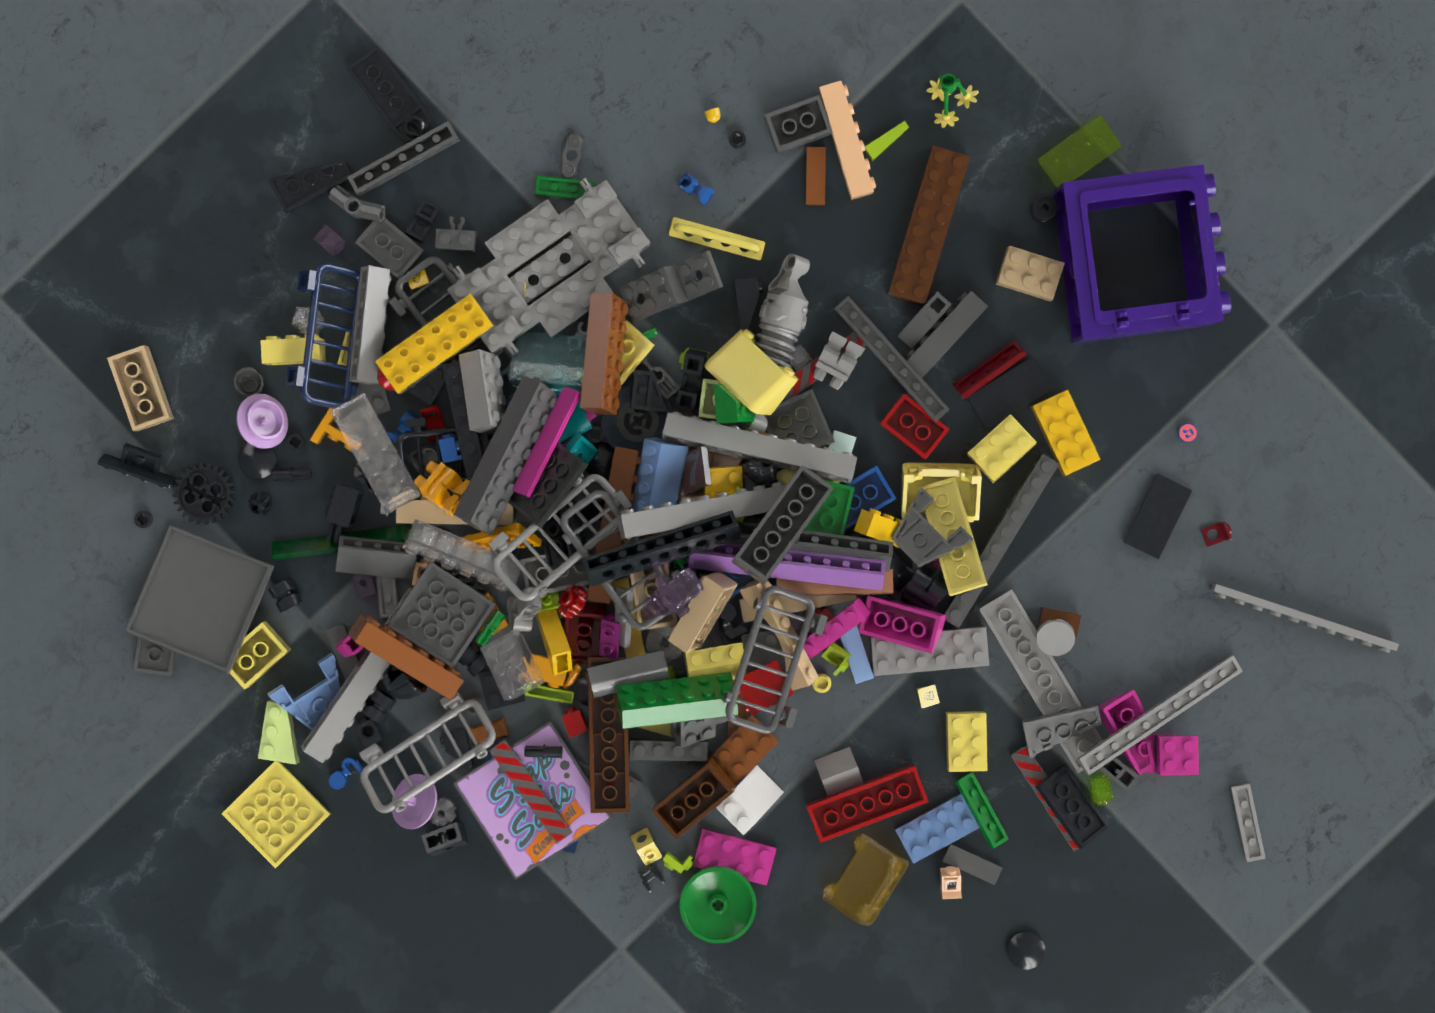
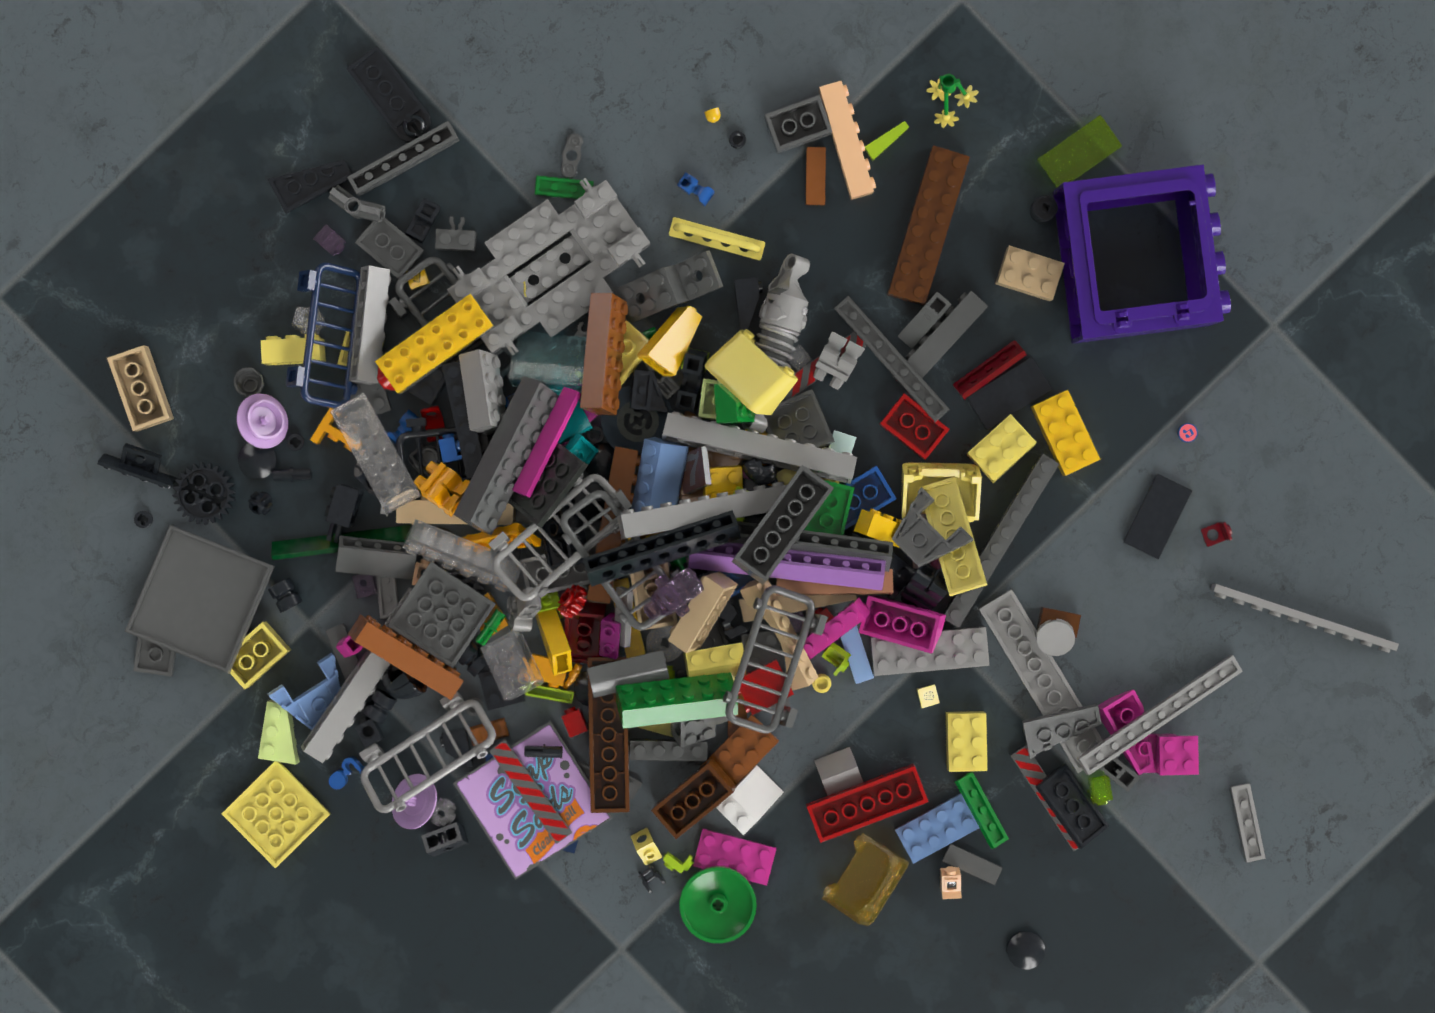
none -> yellow slope [637,306,702,376]

